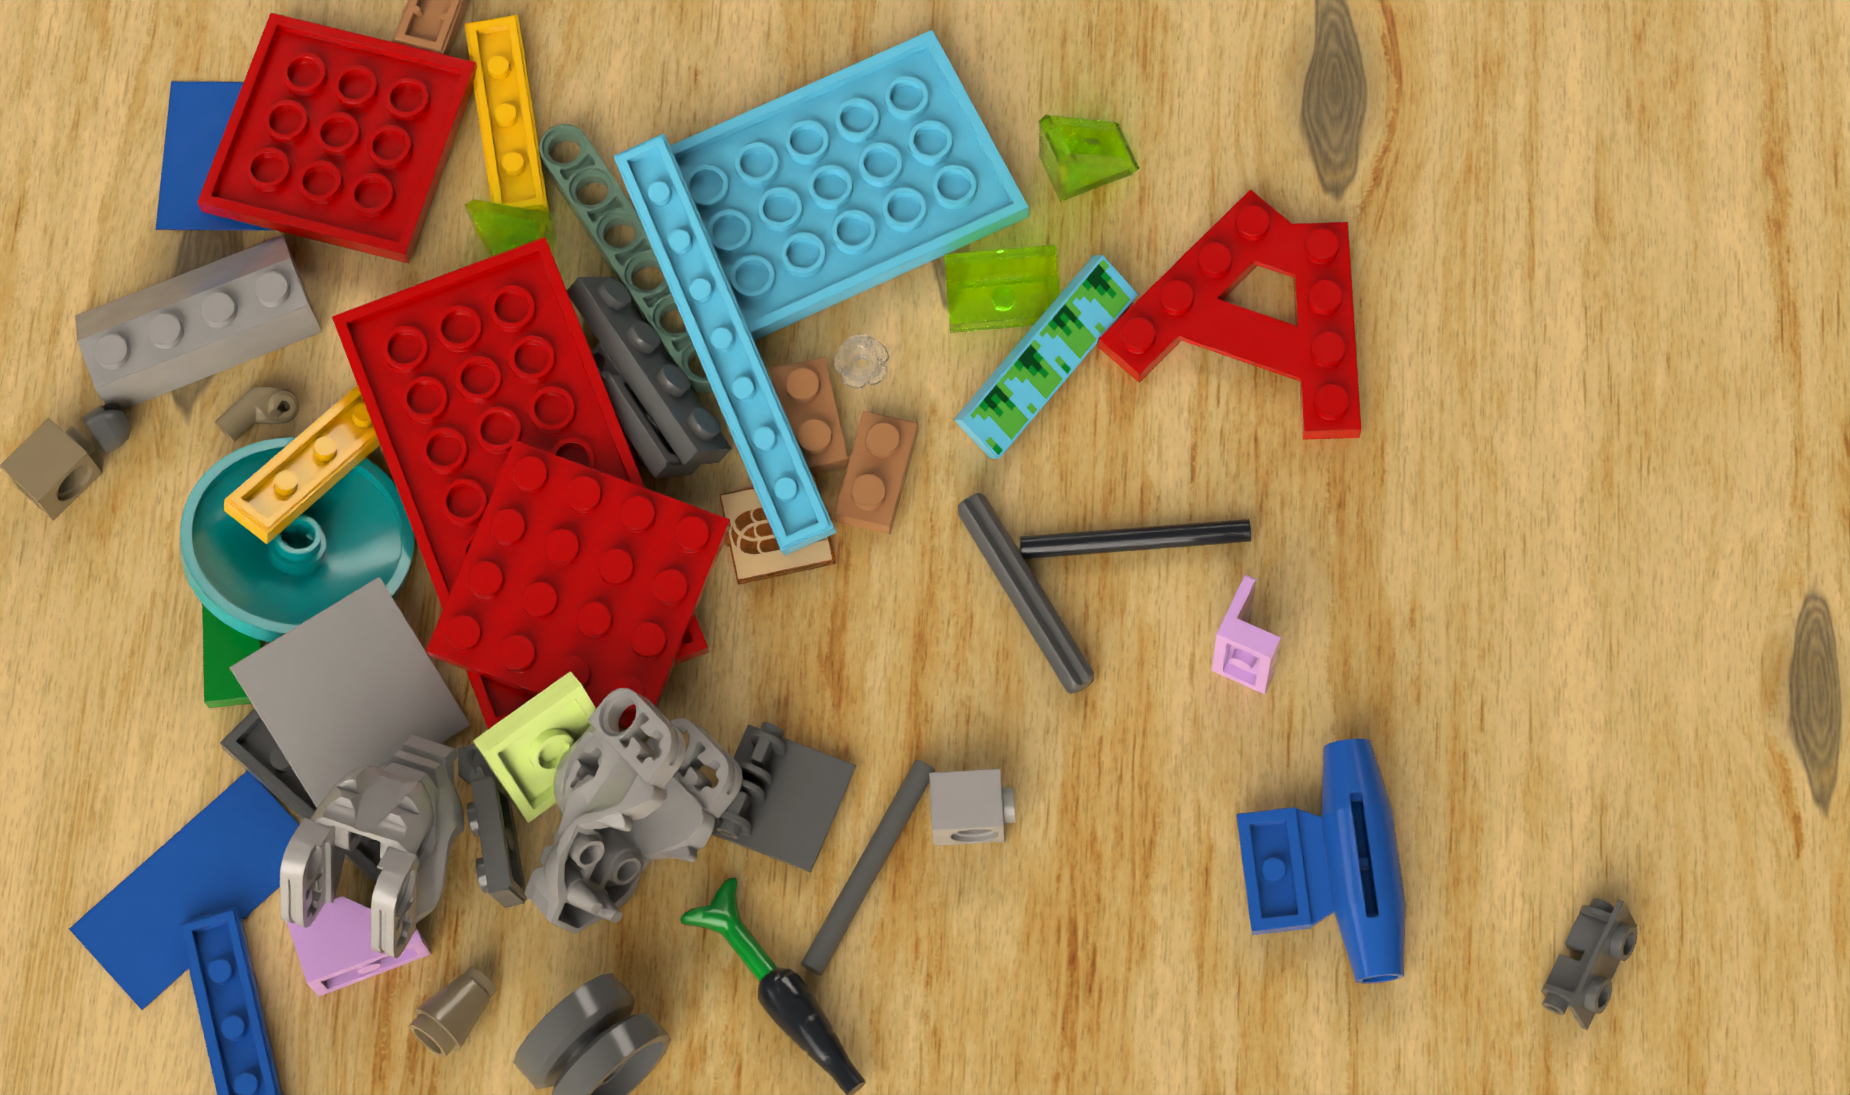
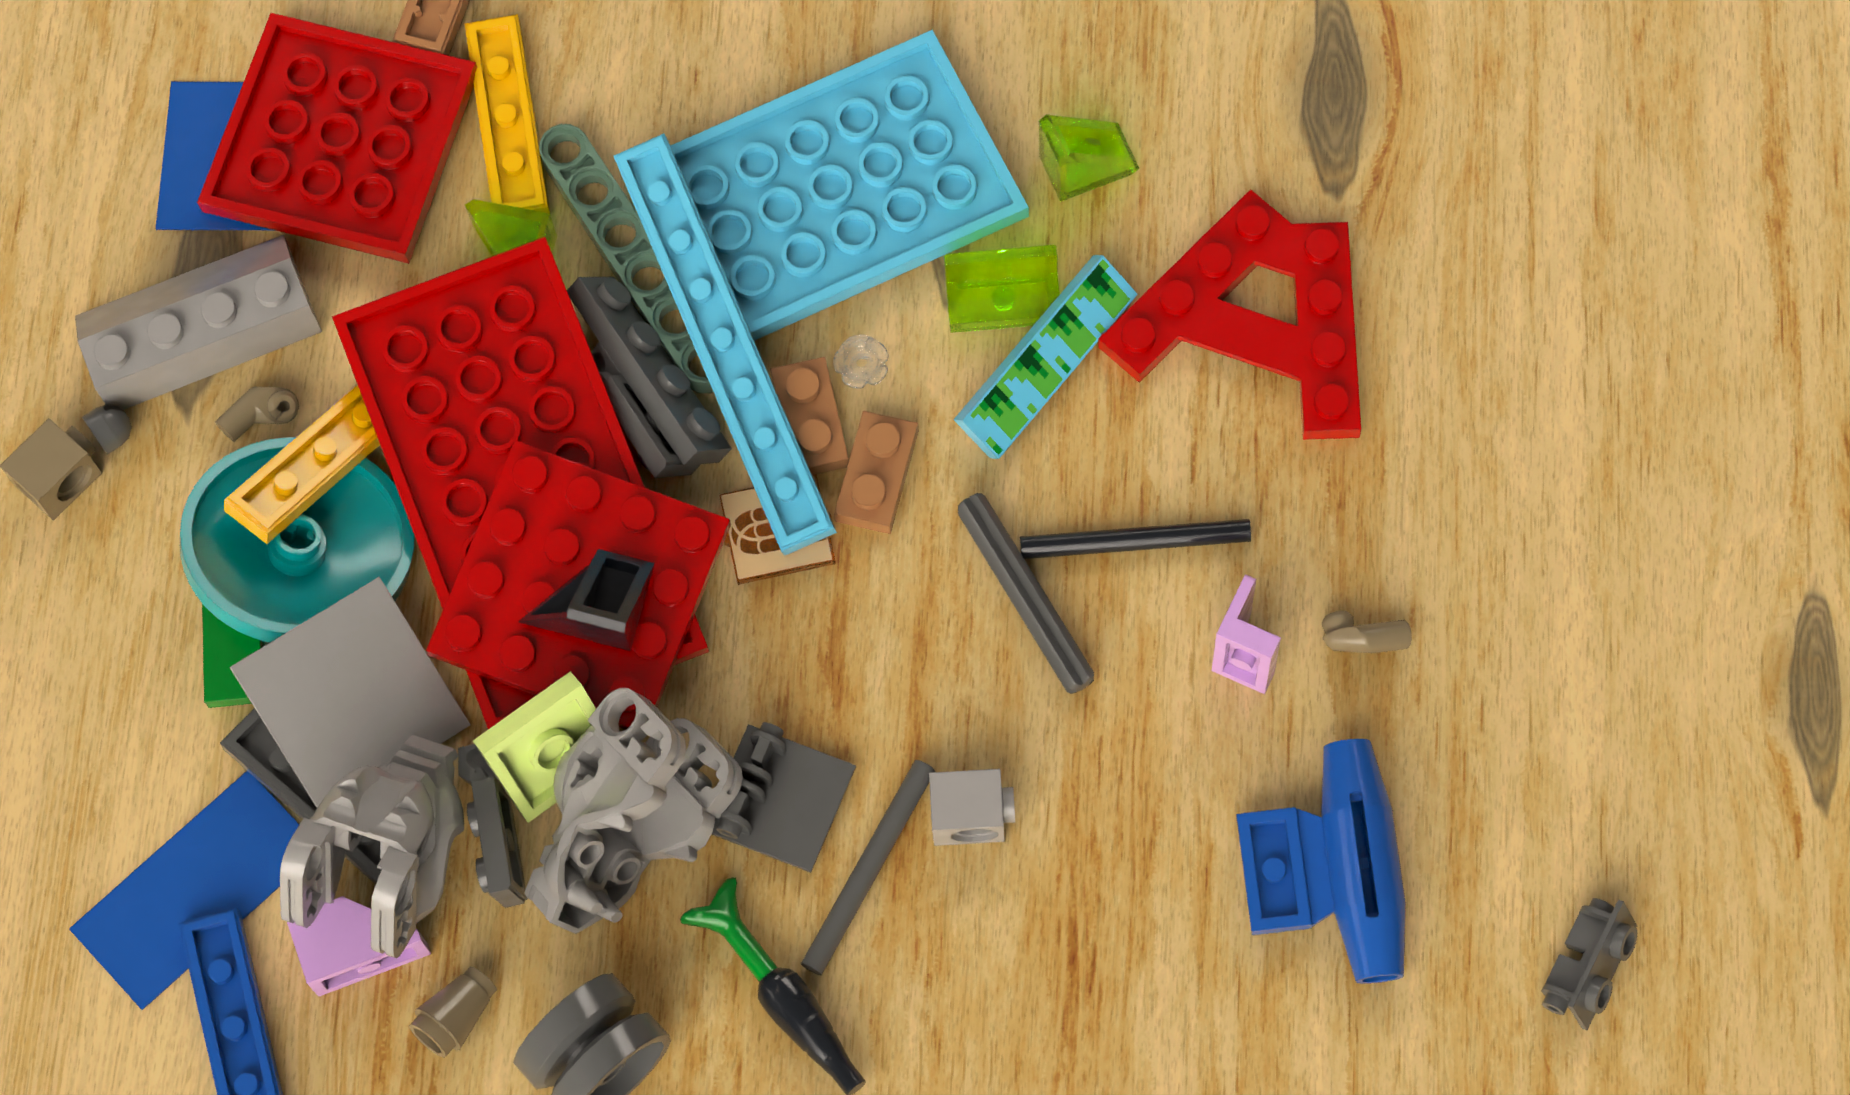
none -> slope [518,549,654,651]
none -> dark tan arm [1322,611,1412,653]

